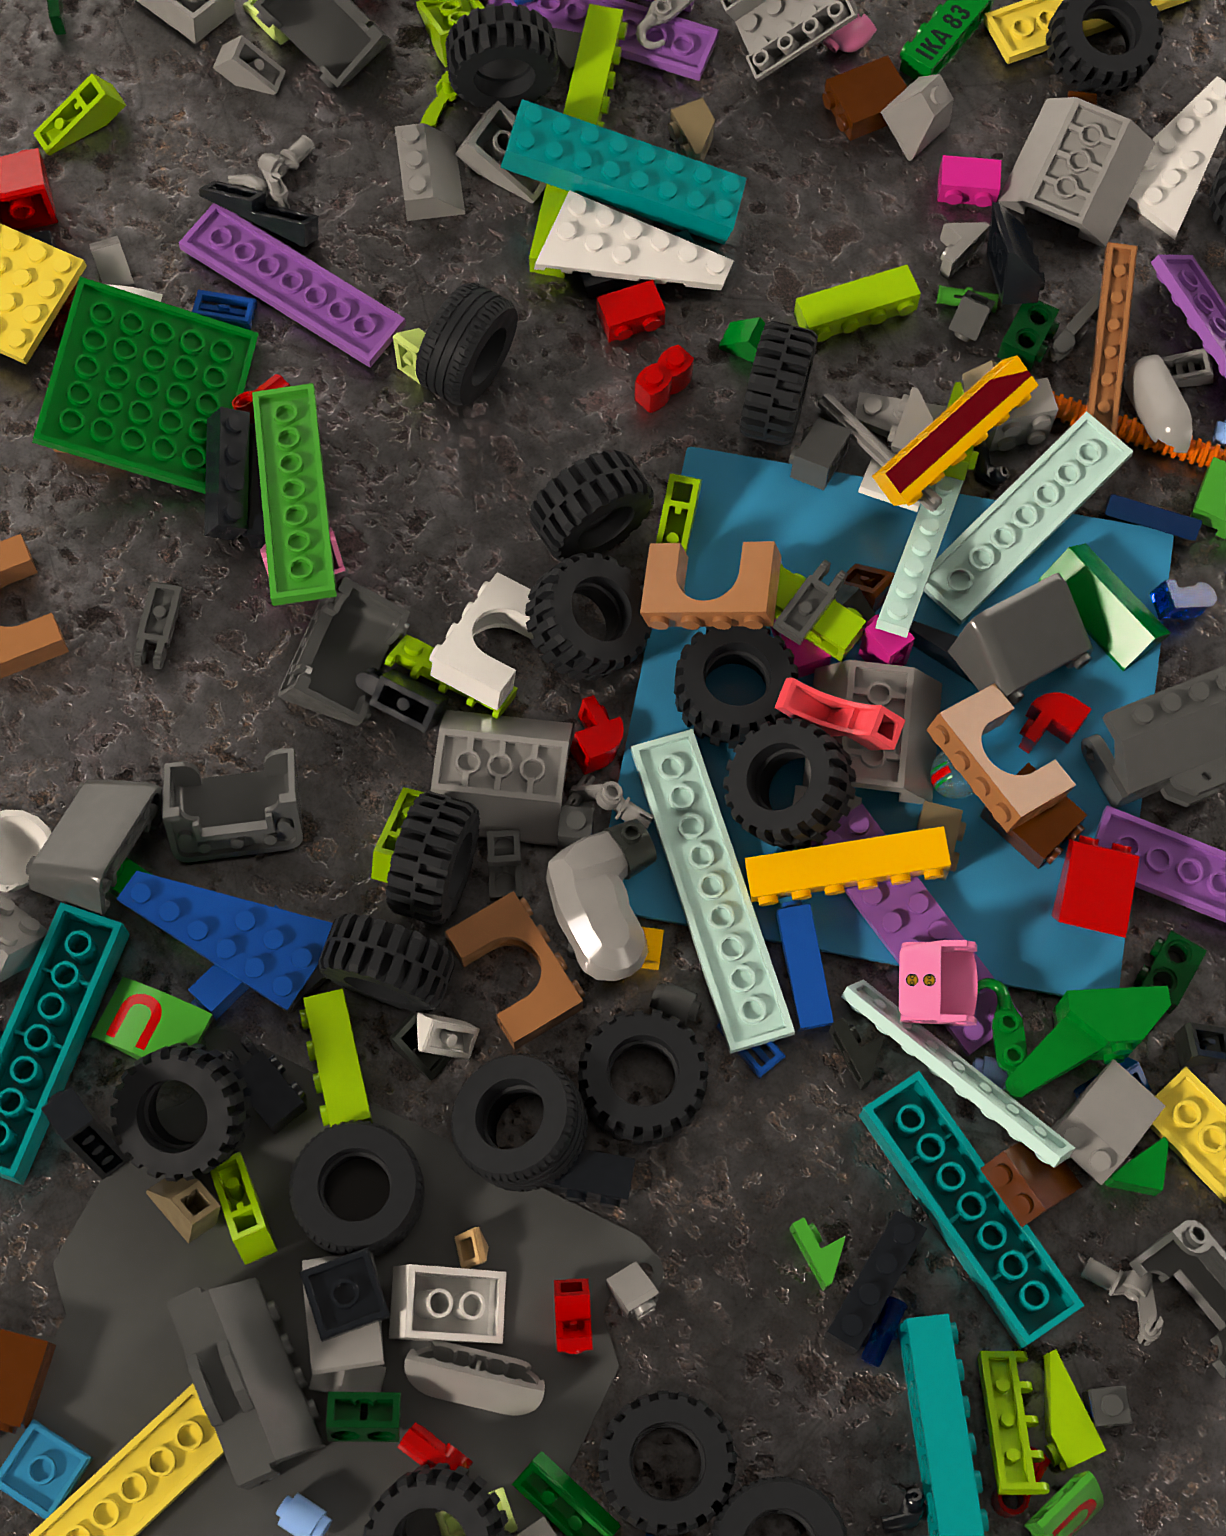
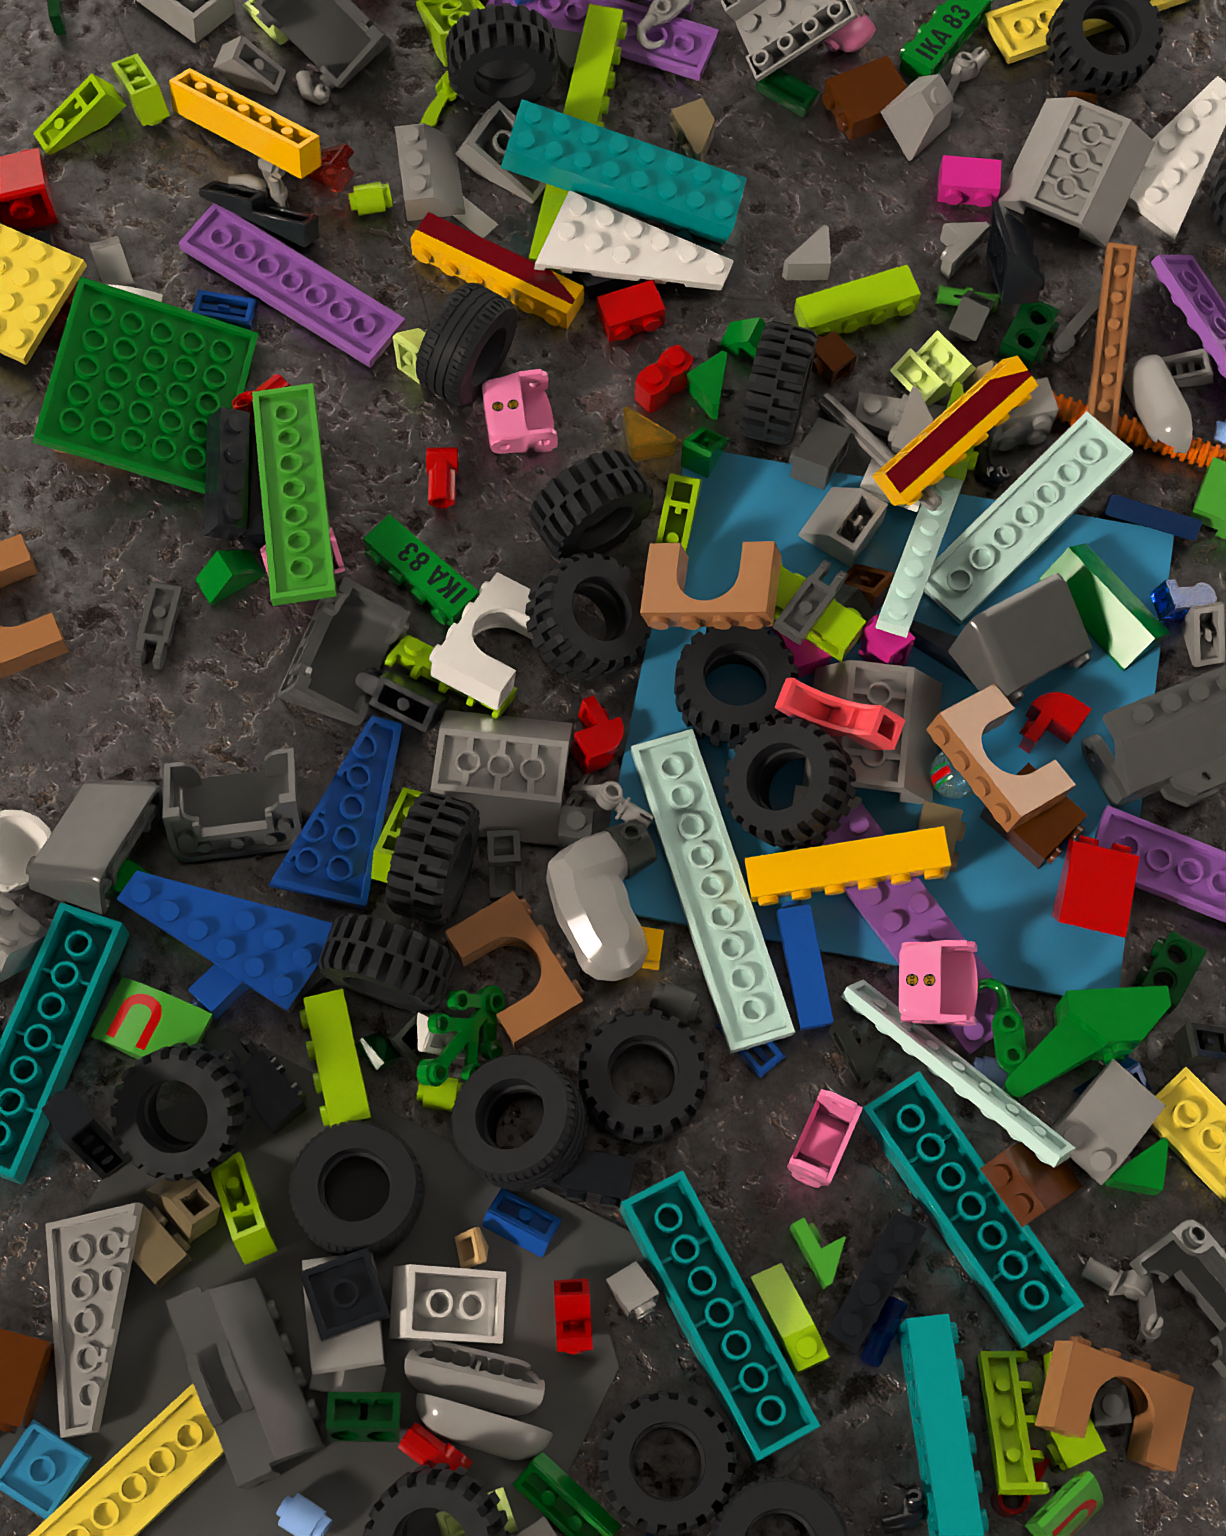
none -> light grey wing [45,1203,143,1438]
none -> lime slope [111,53,170,126]
none -> dark tan slope [133,1203,193,1289]
none -> yellow brick [169,68,321,179]
none -> green slope [195,549,265,606]
none -> blue wing [268,716,402,909]
none -> light grey arm [296,70,330,105]
none -> clear red slope [307,144,355,192]
none -> lime brick [348,181,393,216]
none -> dark green tile [356,1032,401,1070]
none -> green brick [363,514,480,626]
none -> brick [410,212,584,329]
none -> light grey brick [416,1393,553,1461]
none -> green plant [417,985,505,1087]
none -> lime brick [417,1077,465,1112]
none -> red piece [426,447,459,509]
none -> white sticker [453,196,499,238]
none -> bright pink piece [482,369,558,454]
none -> blue slope [482,1188,562,1257]
none -> teal brick [619,1170,820,1464]
none -> clear yellow slope [622,406,677,462]
none -> green slope [680,426,729,478]
none -> green slope [686,351,728,420]
none -> lime slope [750,1263,829,1376]
none -> dark green tile [756,68,820,118]
none -> light grey slope [782,224,831,280]
none -> bright pink piece [787,1089,863,1188]
none -> light grey slope [798,487,888,567]
none -> reddish brown brick [811,330,857,387]
none -> yellowish green slope [890,330,977,406]
none -> light grey pin [947,47,990,119]
none -> medium nougat arch [1035,1336,1194,1472]
none -> light grey slope [1180,601,1225,667]

